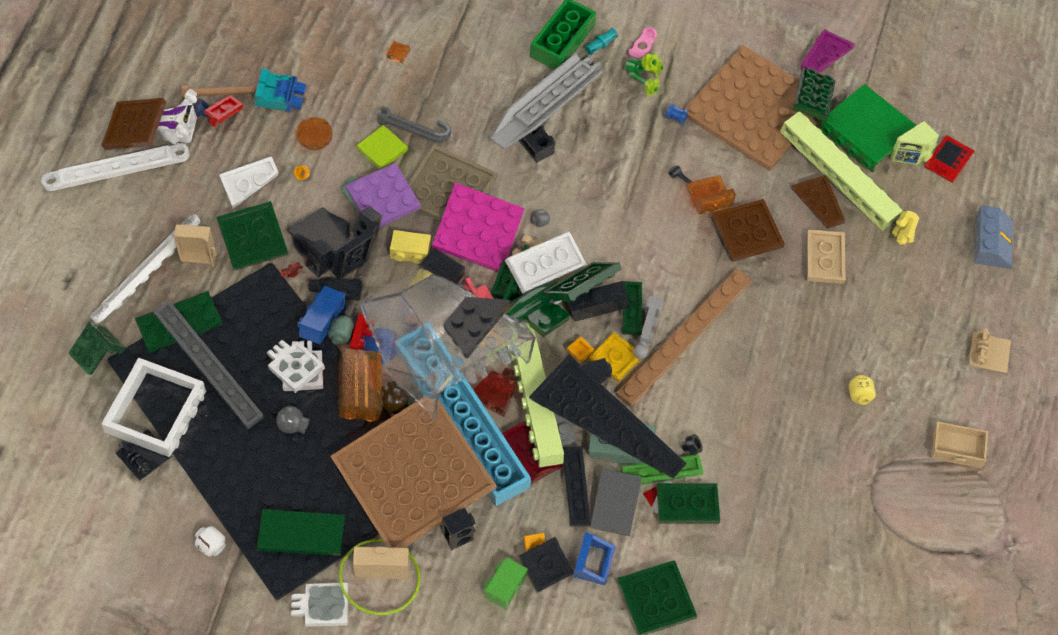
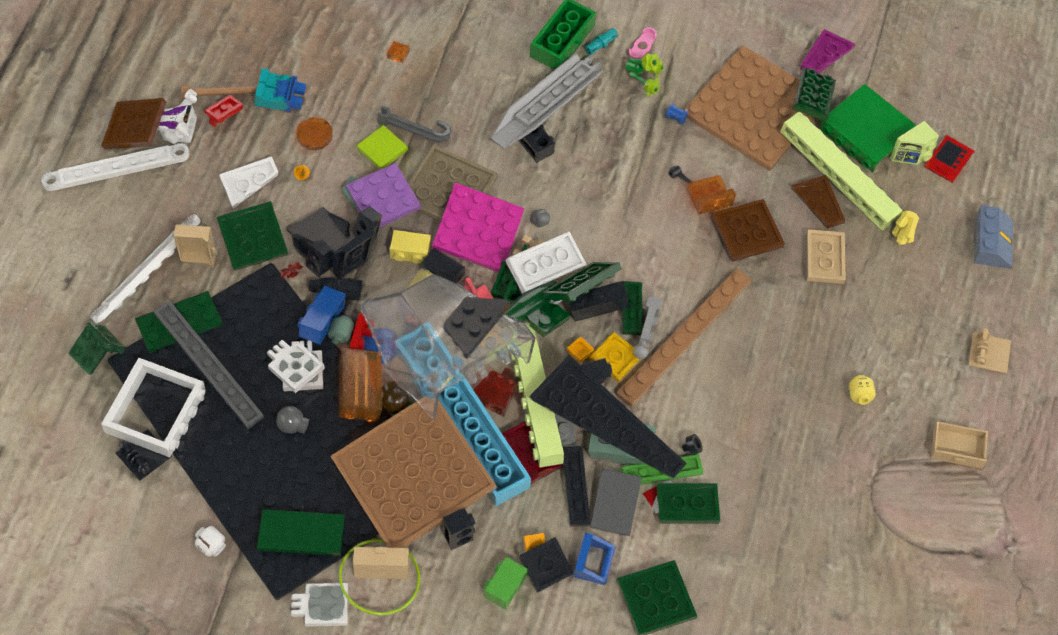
dark blue tile [193,99,210,118] -> none

